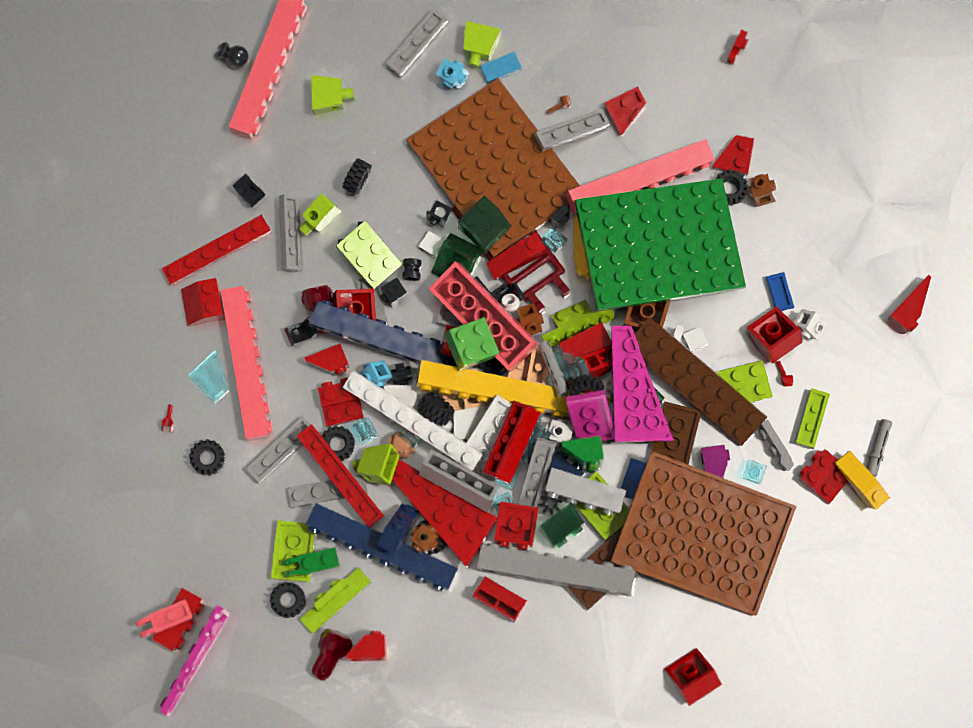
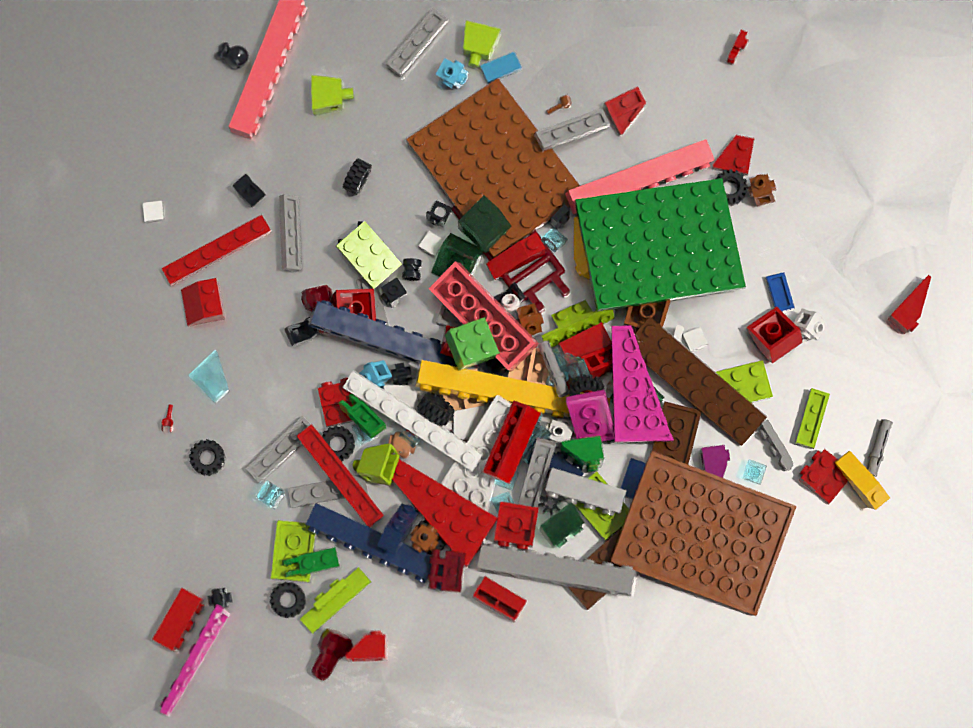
coral hinge [135,599,193,638] -> none
coral brick [221,286,273,442] -> none
lime torso [299,193,341,236] -> none
red slope [305,344,350,375] -> none
light grey brick [419,449,500,512] -> none
black bracket [475,276,508,297] -> none
red slope [664,648,722,706] -> none
red hand [776,361,794,386] -> none
none -> white tile [143,201,164,223]
none -> black gear [207,588,232,609]
none -> clear light blue brick [257,480,285,509]
none -> green hinge [338,394,386,439]
none -> dark red plate [427,549,466,593]

